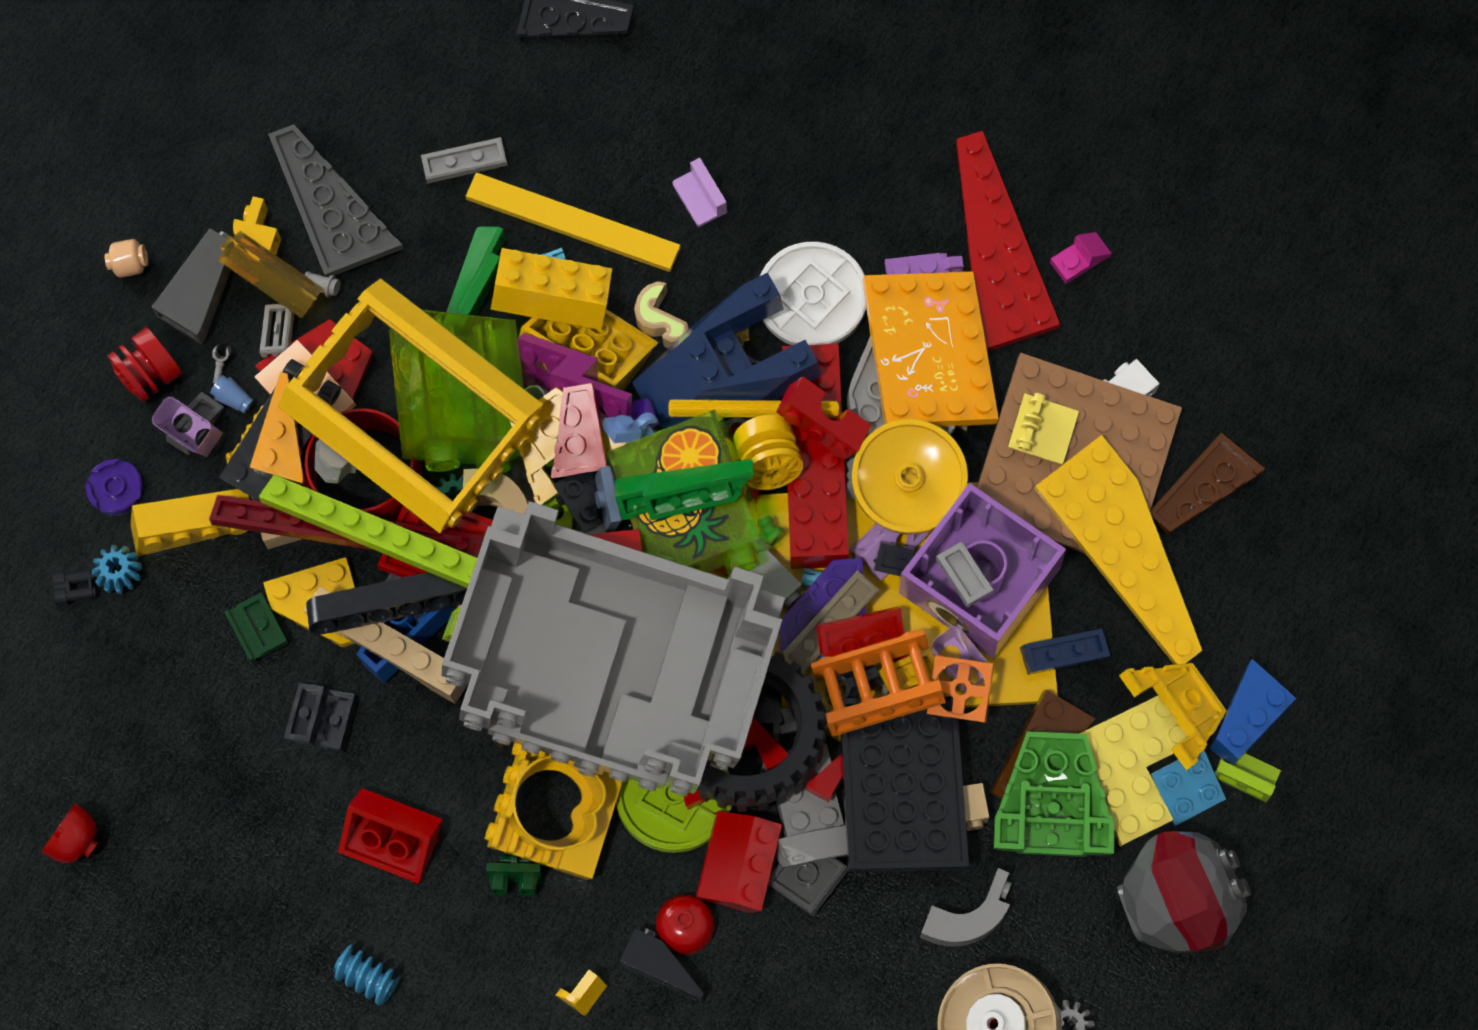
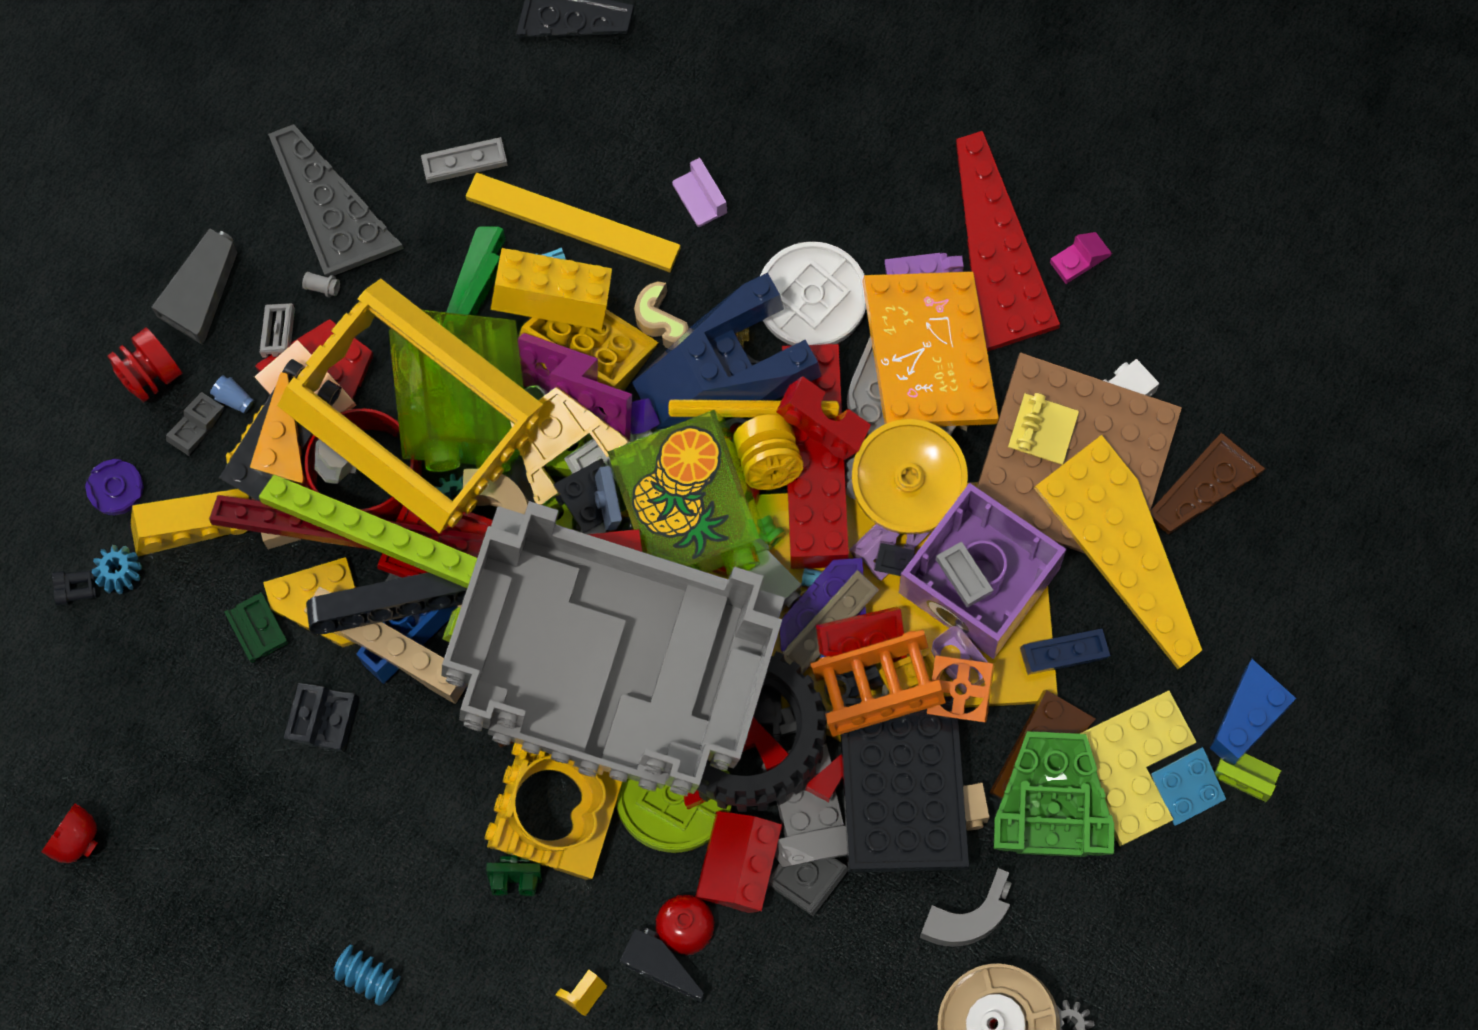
light nougat head [105,239,148,278] -> none
lavender piece [152,397,223,457] -> none
light grey hand [212,344,231,384] -> none
clear yellow brick [218,231,323,318] -> none
yellow brick [233,197,281,264] -> none
red slope [338,788,443,884] -> none
wing [551,383,608,478] -> none
medium blue plate [602,413,657,443] -> none
green wedge [615,459,754,520] -> none
rock [1118,831,1251,953] -> none
yellow wing [1119,663,1227,771] -> none

